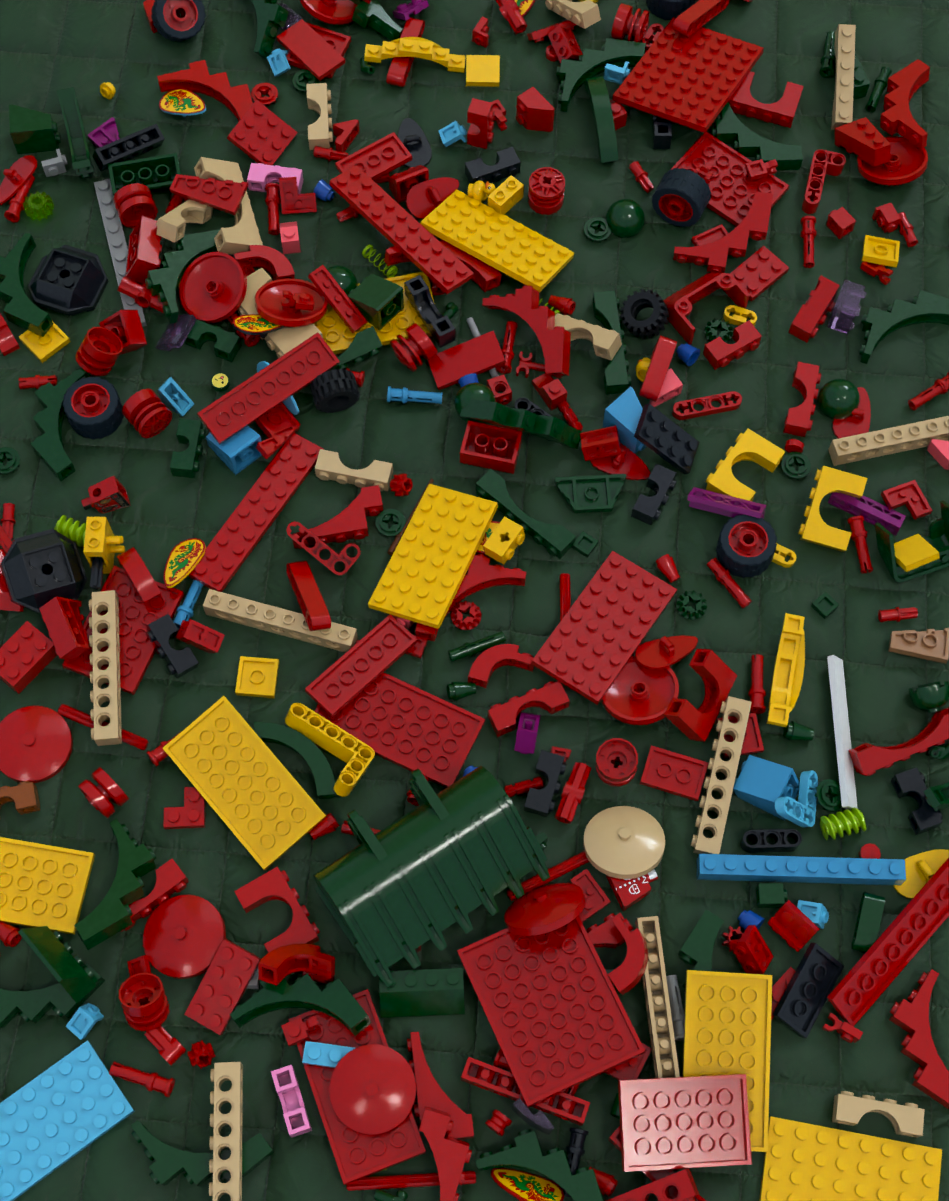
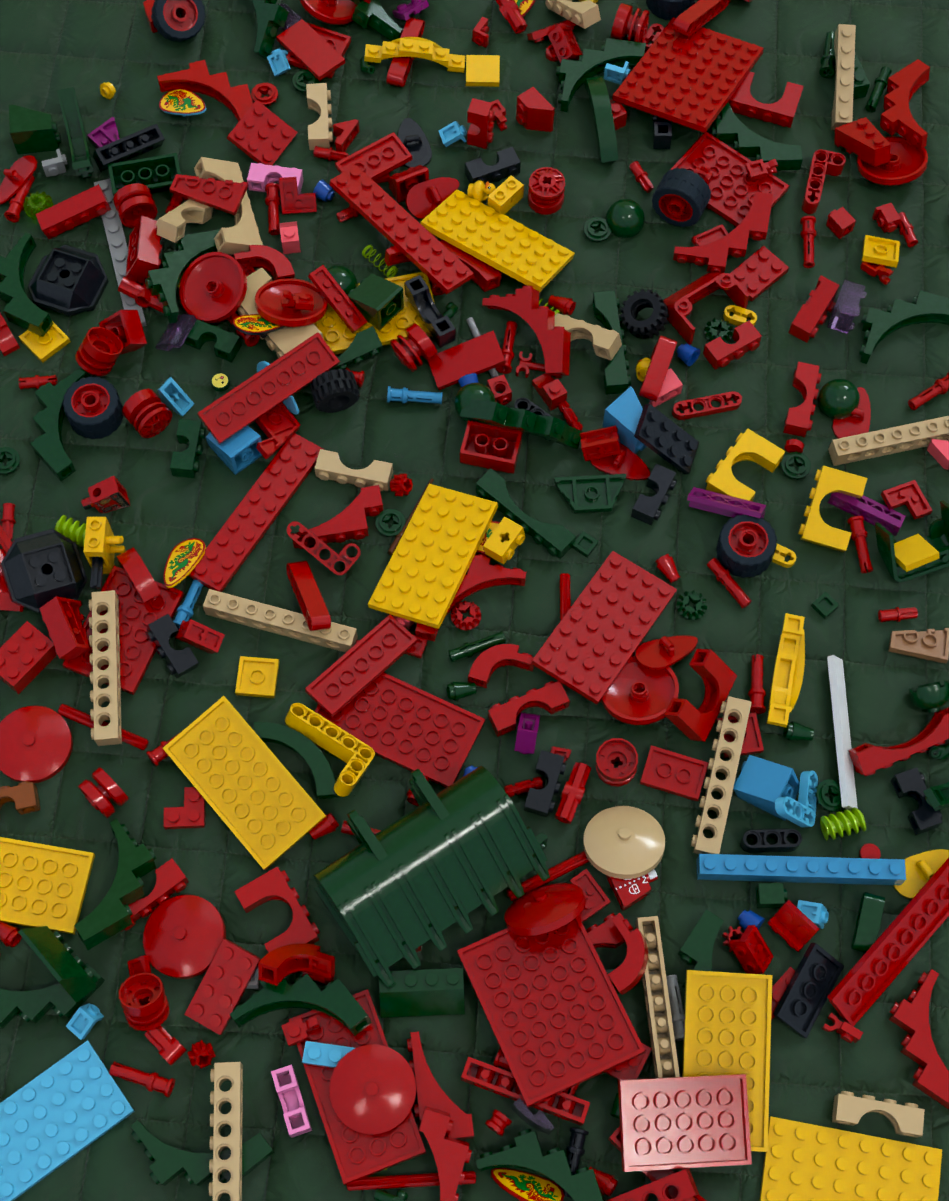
none -> red brick [35,184,112,239]

